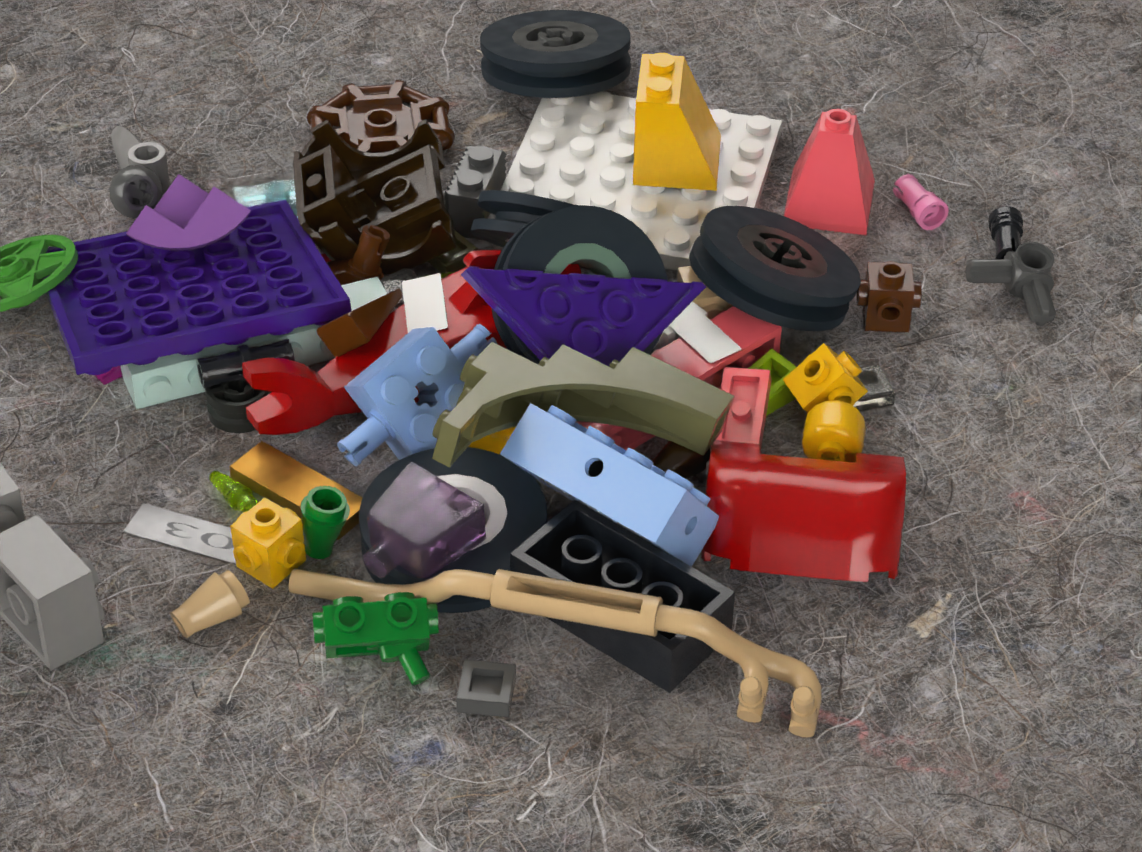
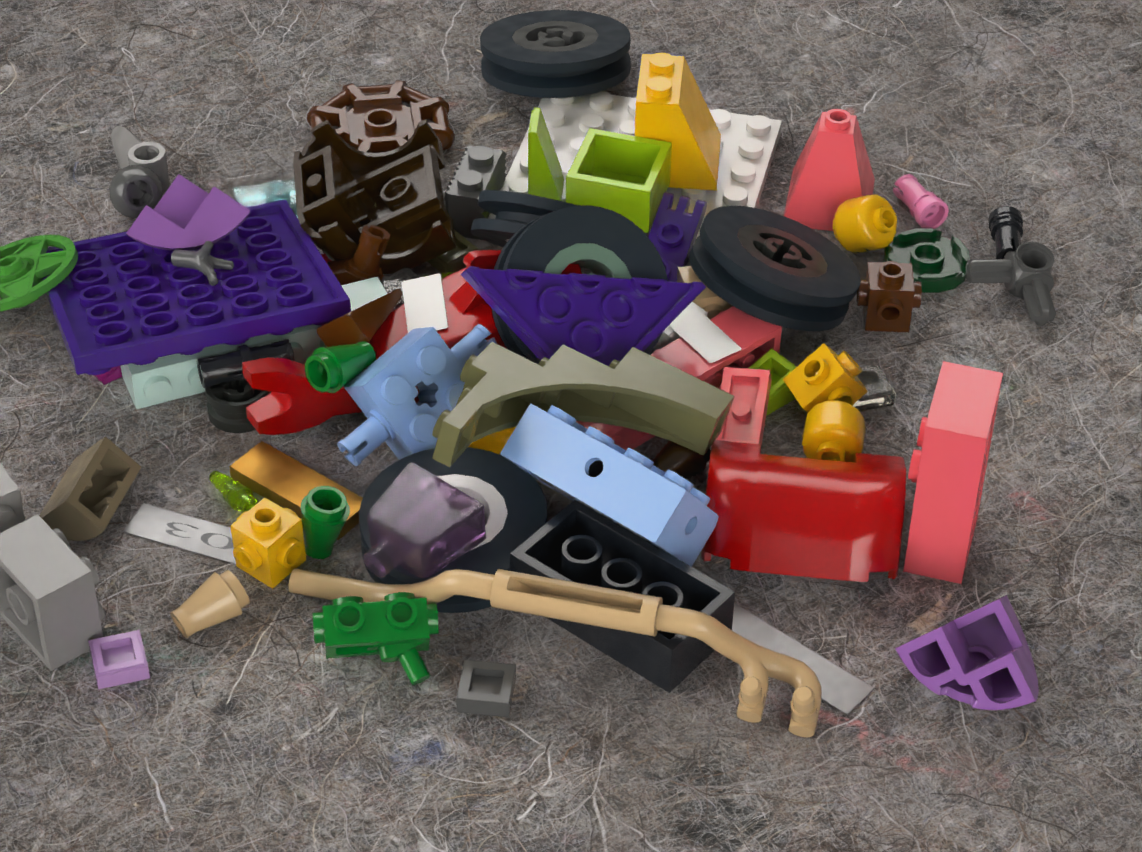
none -> dark tan brick [39,436,141,541]
none -> lavender tile [88,630,150,689]
none -> dark grey bar [171,241,234,286]
none -> green cone [305,341,376,393]
none -> lime slope [528,107,564,201]
none -> lime piece [566,128,672,234]
none -> dark purple hinge [648,192,707,282]
none -> flat silver sticker [732,603,875,715]
none -> yellow head [833,194,897,254]
none -> dark green tile [883,228,970,293]
none -> medium lavender brick [895,595,1039,710]
none -> coral brick [903,361,1003,584]

